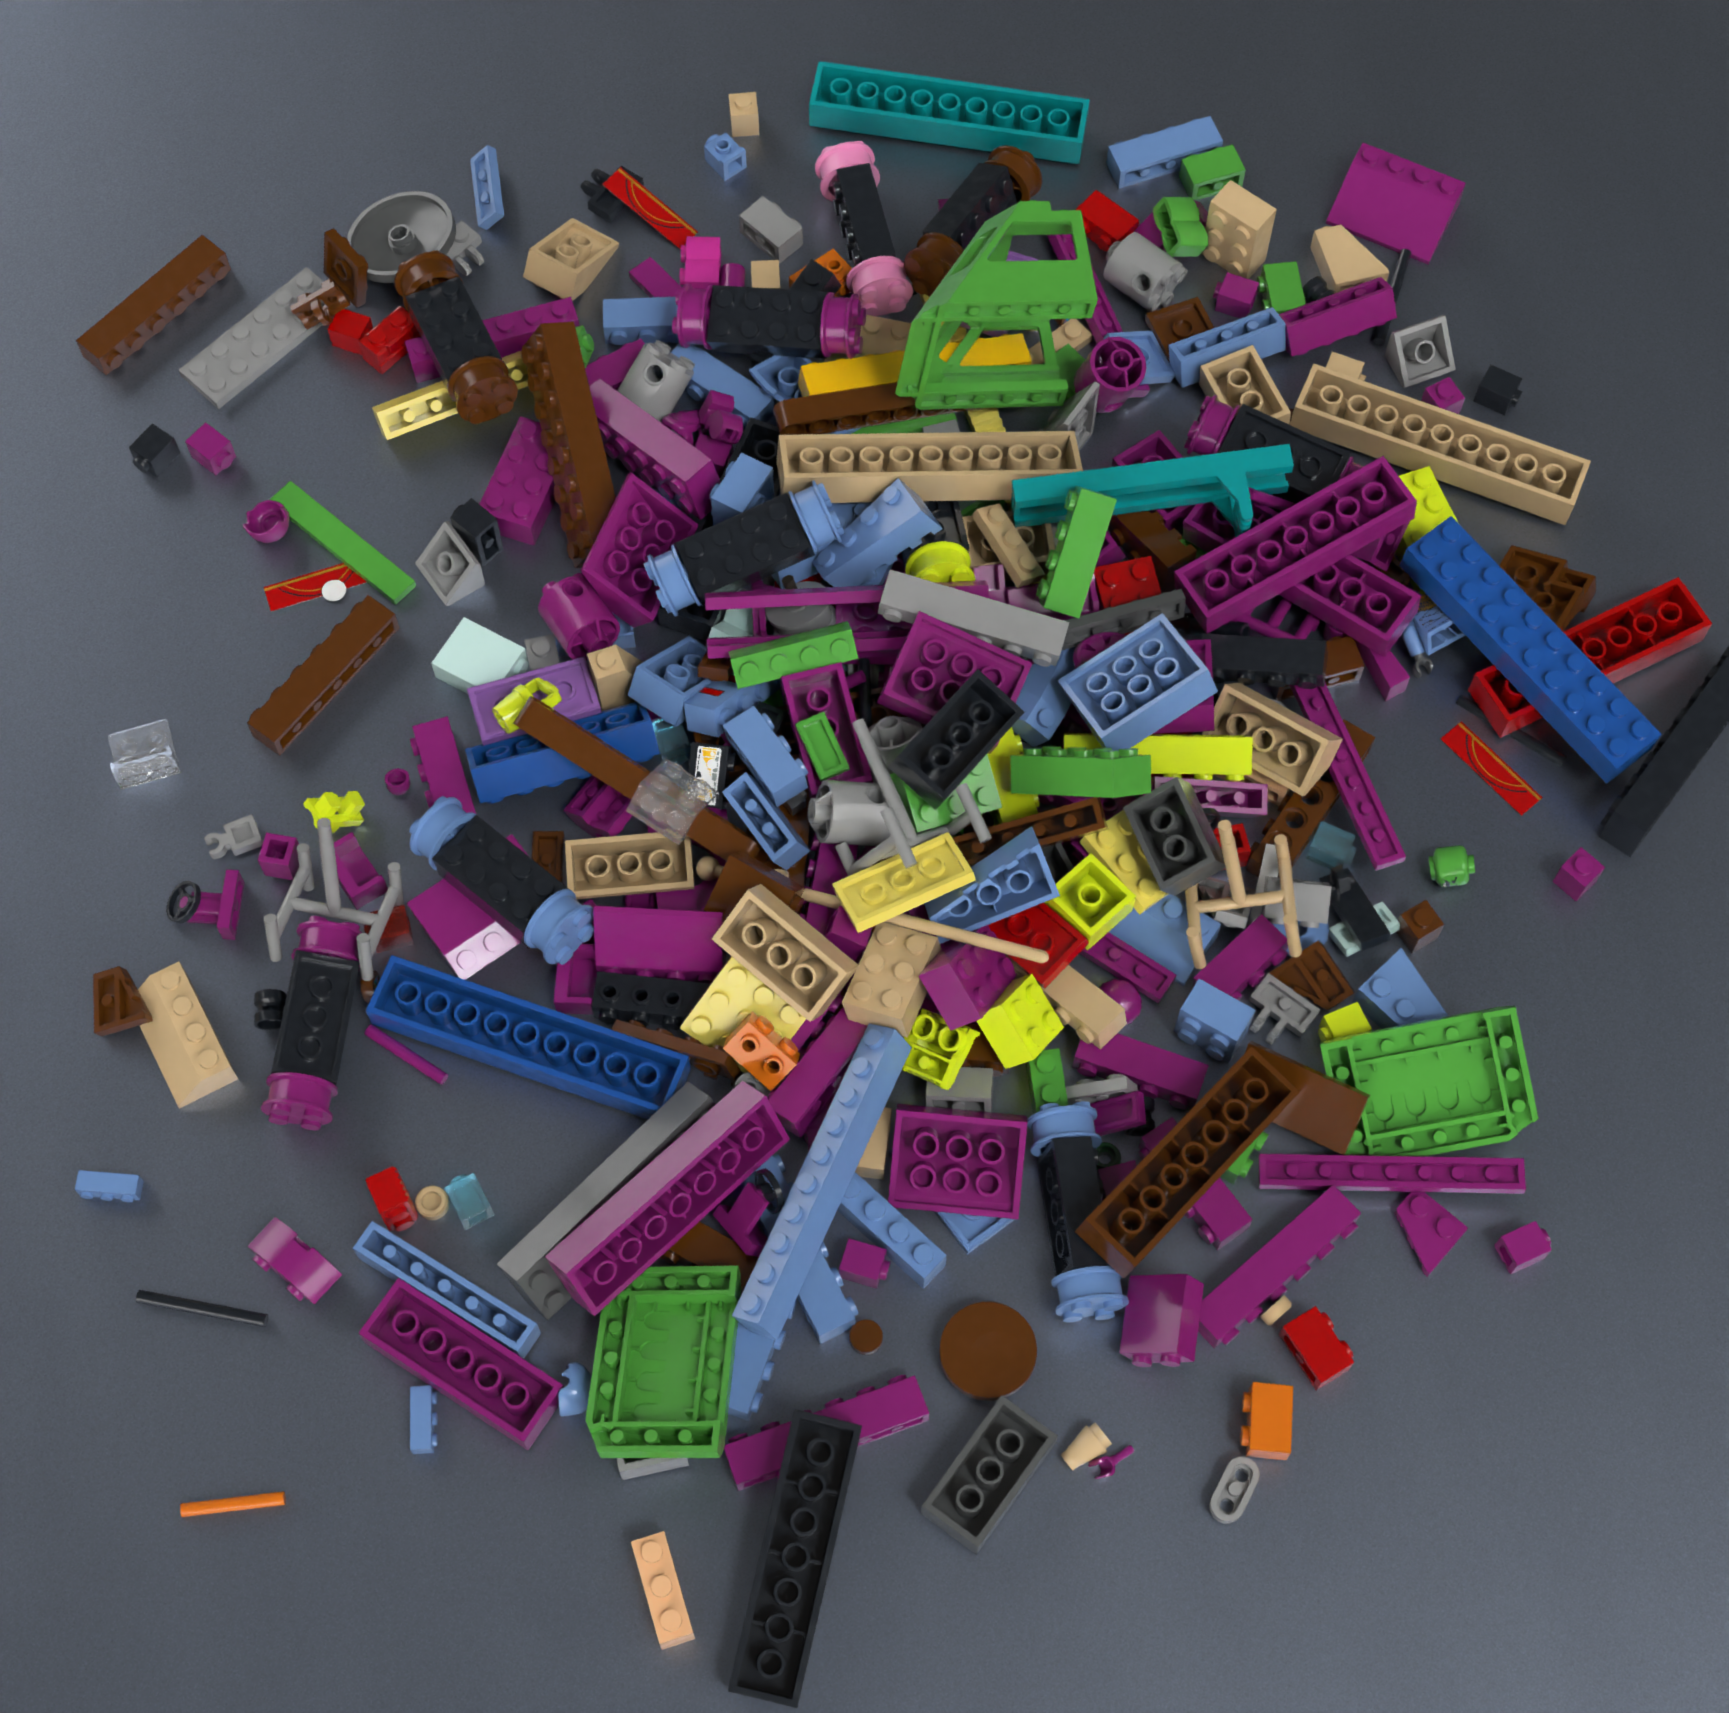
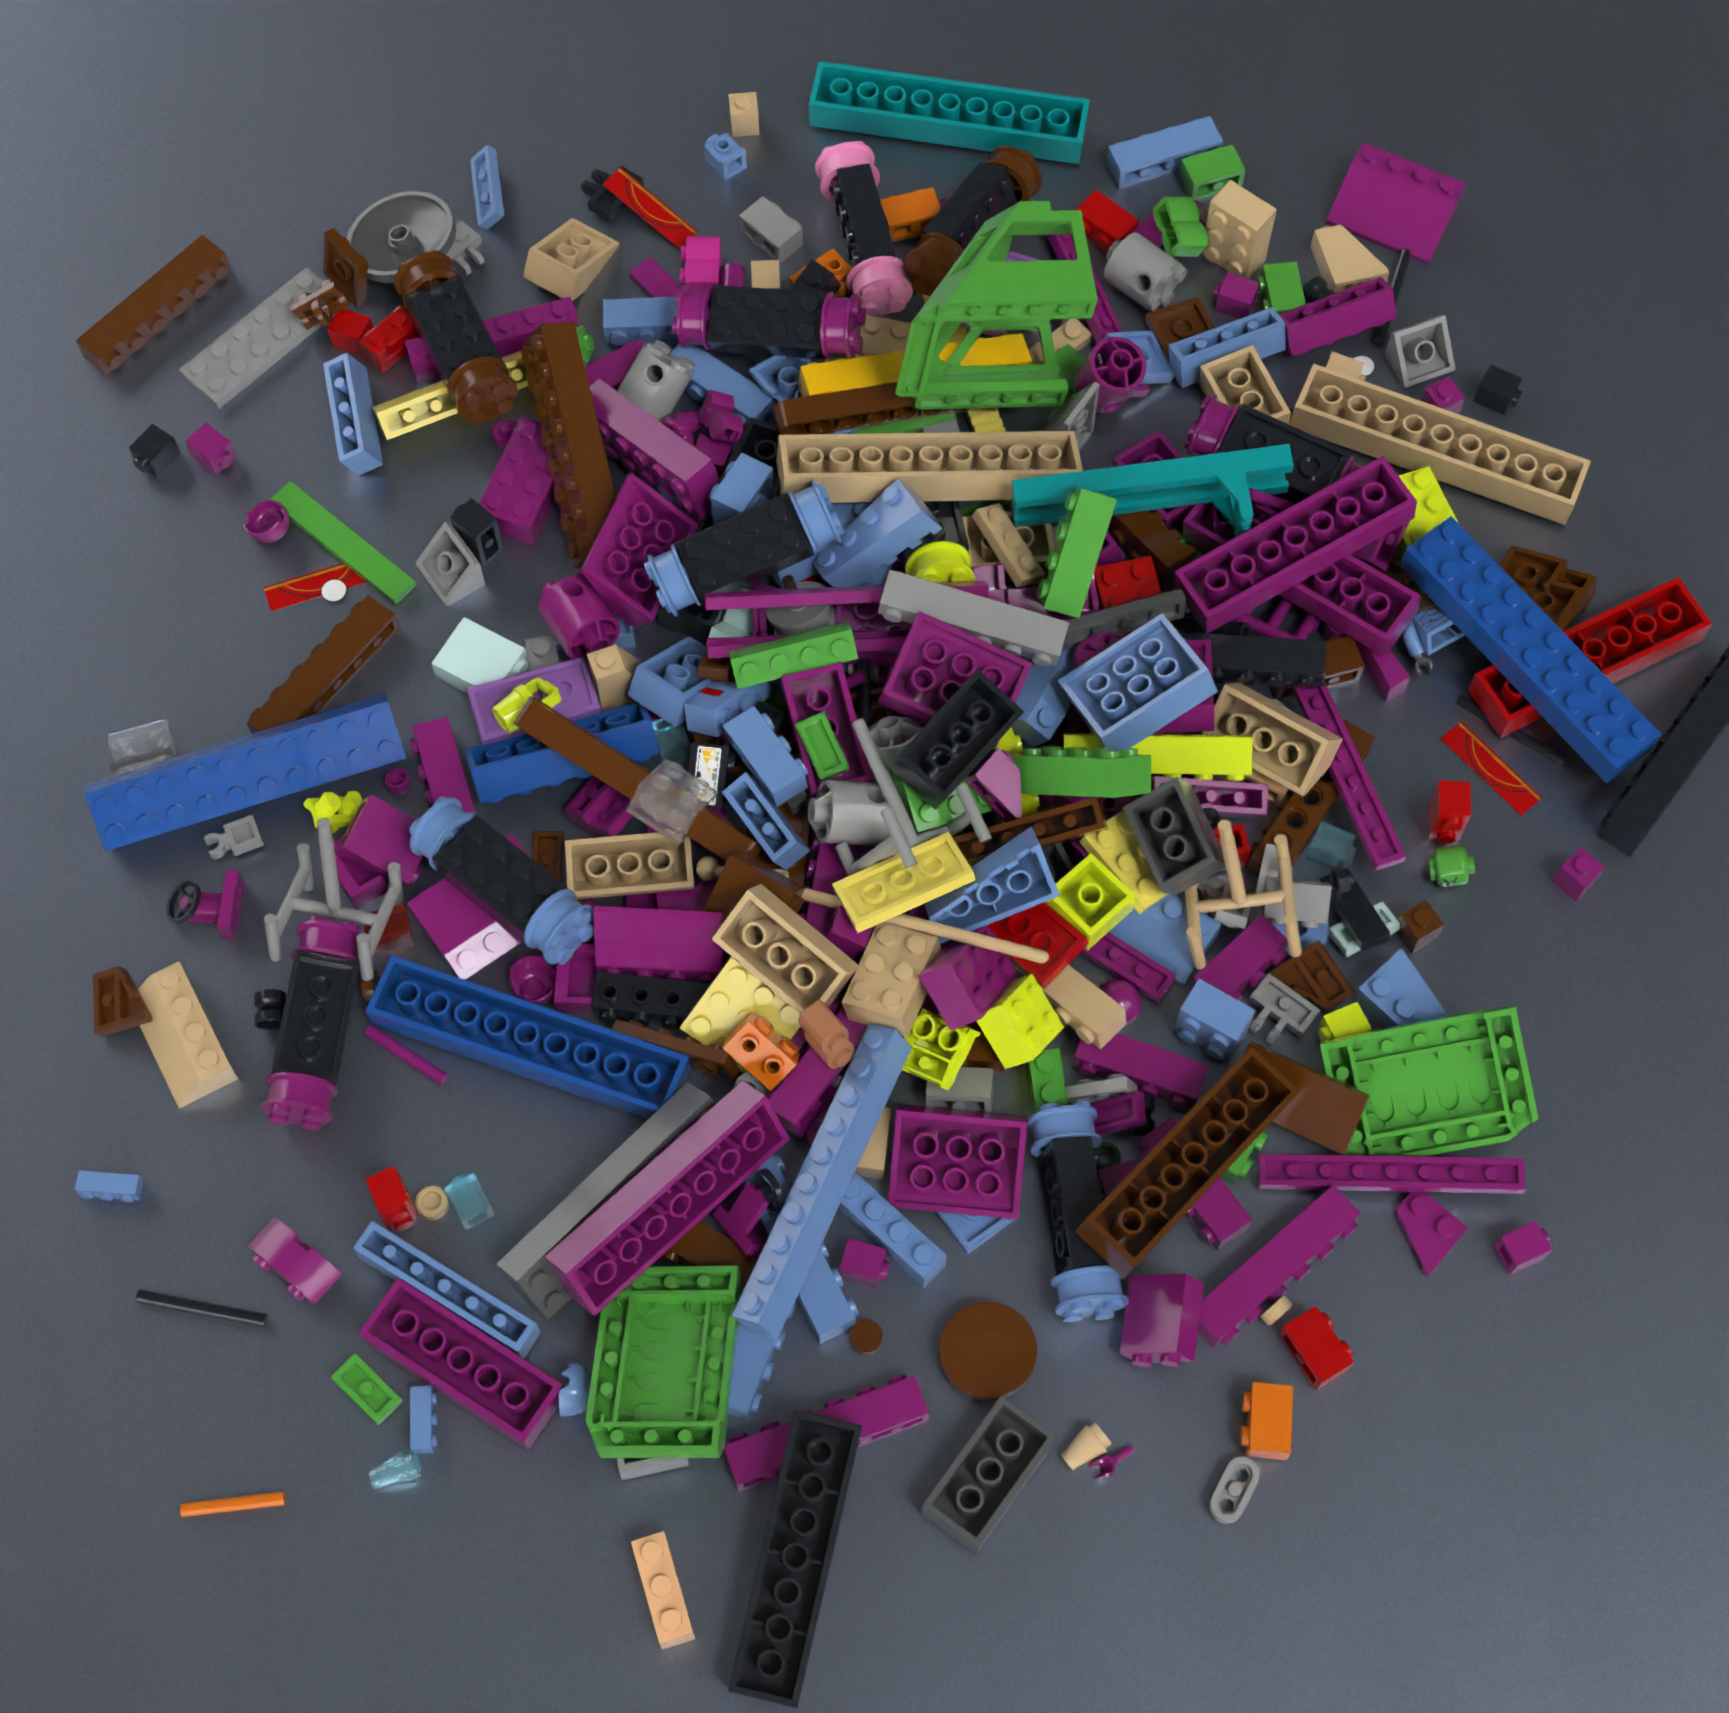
magenta brick [258,832,299,880] -> none
none -> blue brick [84,693,406,851]
none -> medium blue brick [323,353,383,475]
none -> bright green plate [331,1353,403,1426]
none -> magenta brick [335,794,427,888]
none -> clear light blue cone [369,1450,423,1489]
none -> magenta tile [492,420,517,450]
none -> magenta hair [509,955,556,1005]
none -> nougat brick [798,1000,854,1069]
none -> orange brick [880,187,941,243]
none -> magenta slope [964,748,1022,822]
none -> white sticker [1354,356,1374,375]
none -> red brick [1427,780,1471,844]

